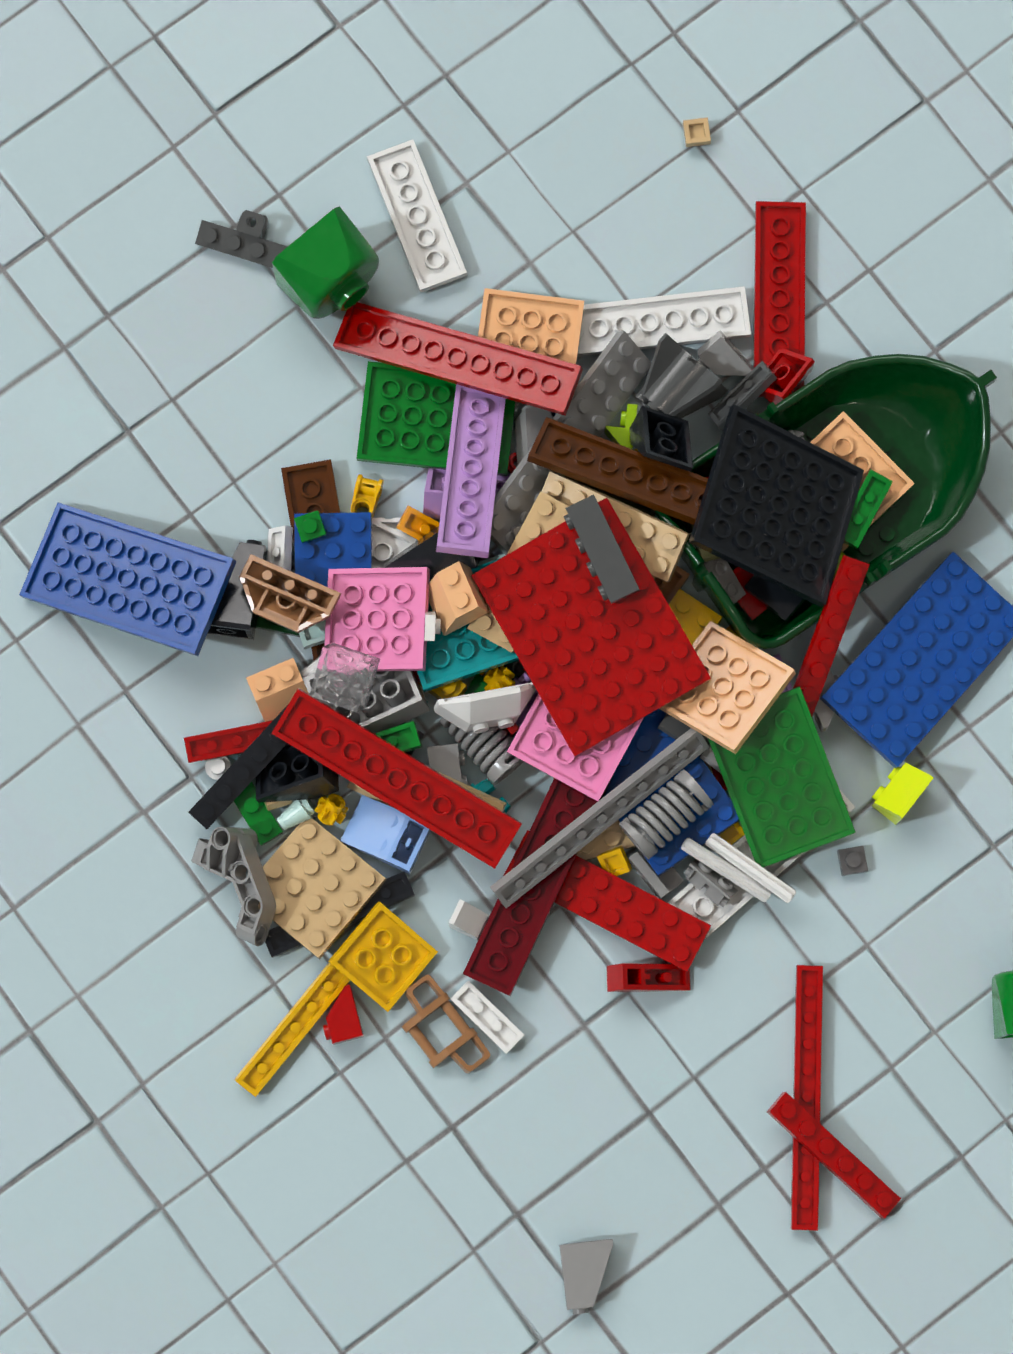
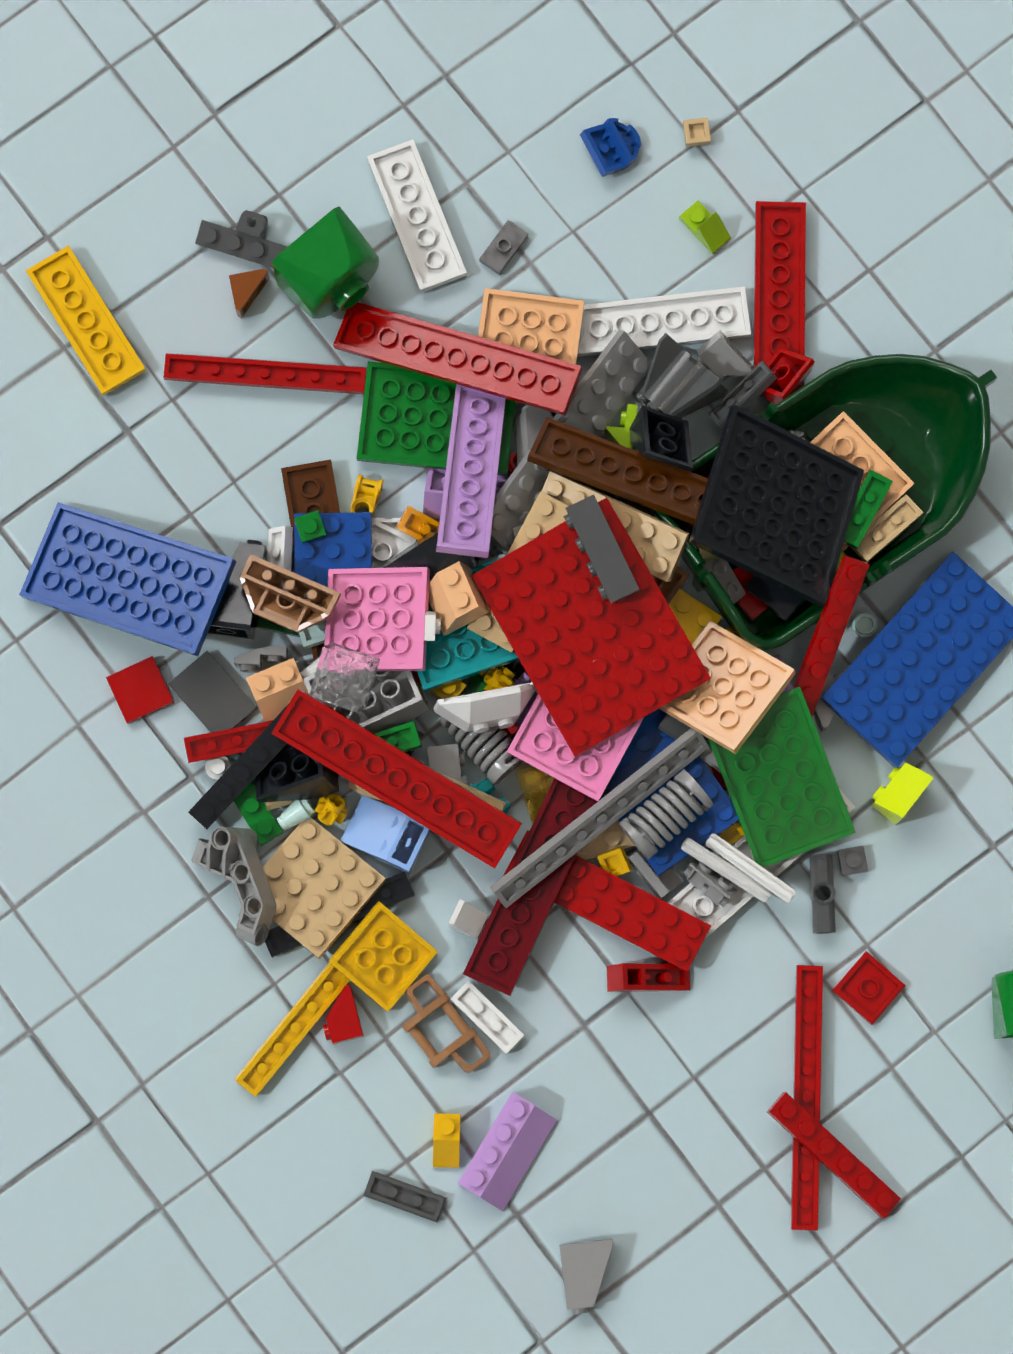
none -> yellow plate [25,245,146,396]
none -> red tile [106,656,174,724]
none -> red plate [163,353,367,395]
none -> dark grey tile [168,651,257,732]
none -> dark orange slope [229,268,270,319]
none -> light grey slope [234,646,288,673]
none -> dark grey tile [363,1171,446,1223]
none -> yellow slope [433,1113,461,1168]
none -> lavender slope [458,1092,557,1211]
none -> flat silver plate [479,220,528,275]
none -> clear yellow slope [516,766,549,824]
none -> blue slope [580,118,641,177]
none -> lime slope [679,200,731,254]
none -> dark grey piece [809,854,836,934]
none -> red tile [832,951,906,1025]
none -> tan plate [850,494,924,563]
none -> light aqua plate [852,613,878,638]

